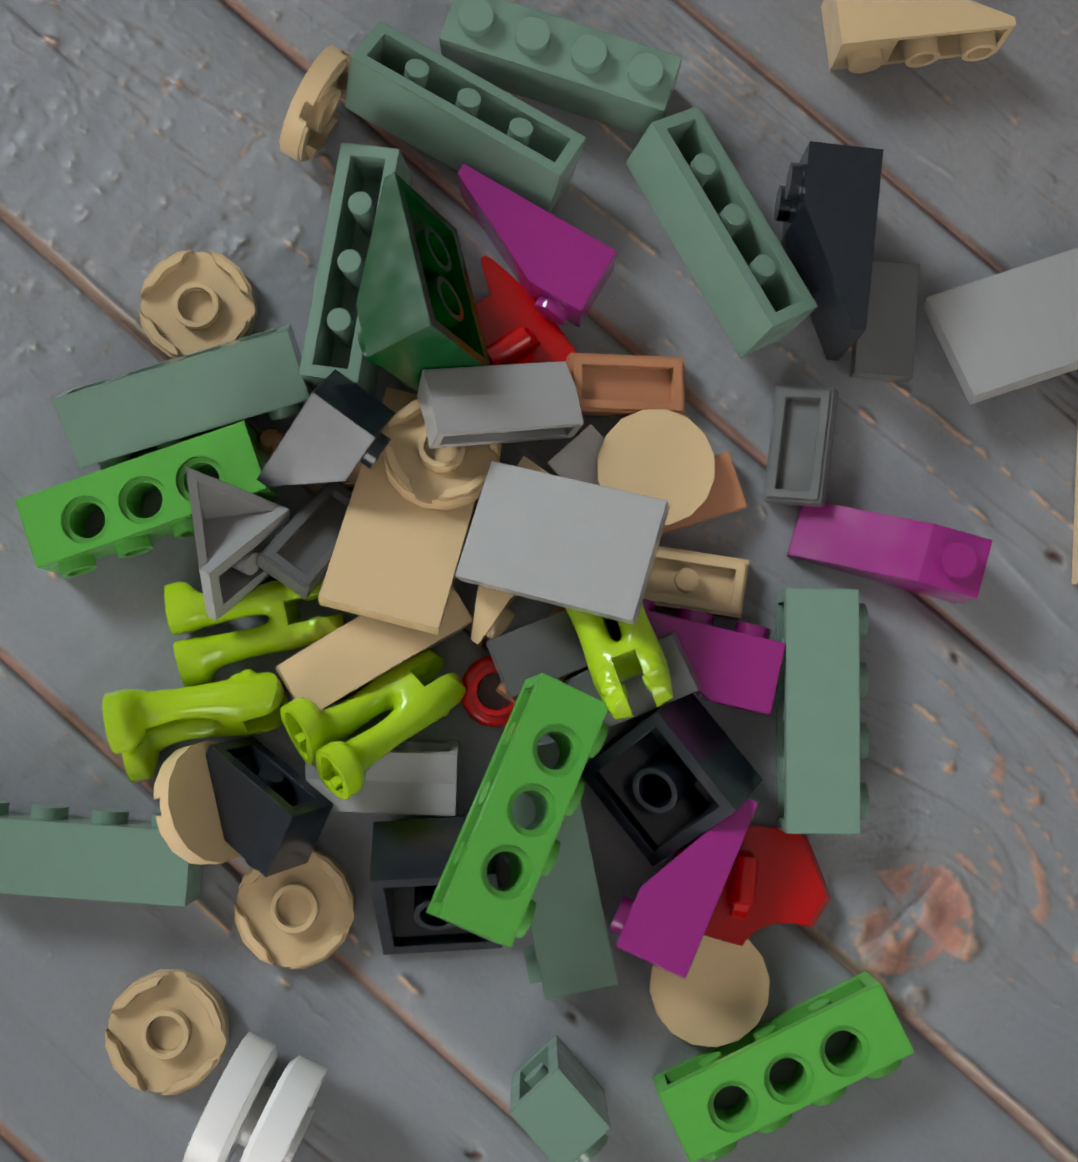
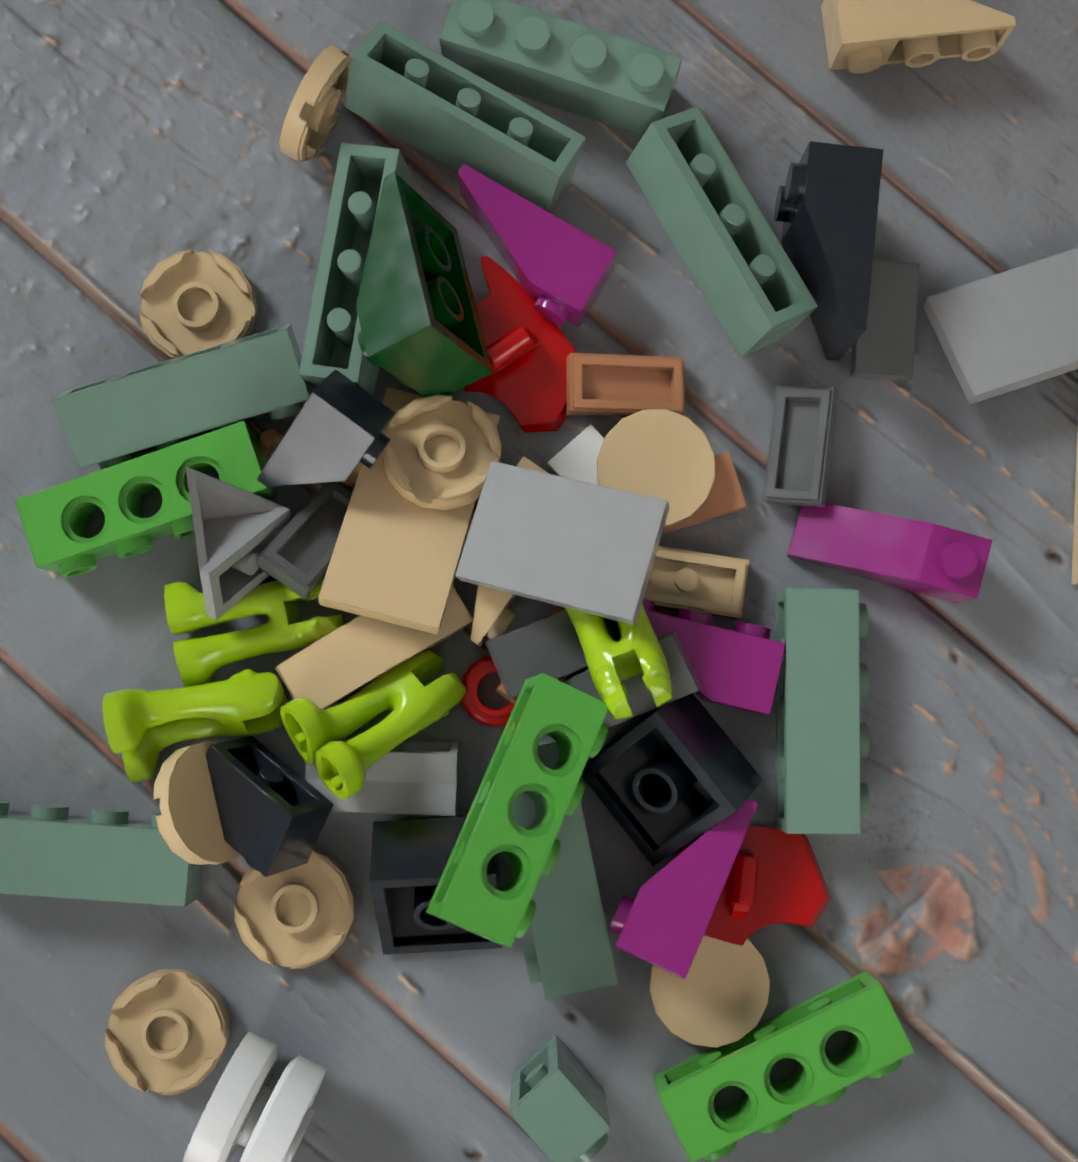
light grey piece [417,361,584,449] -> none

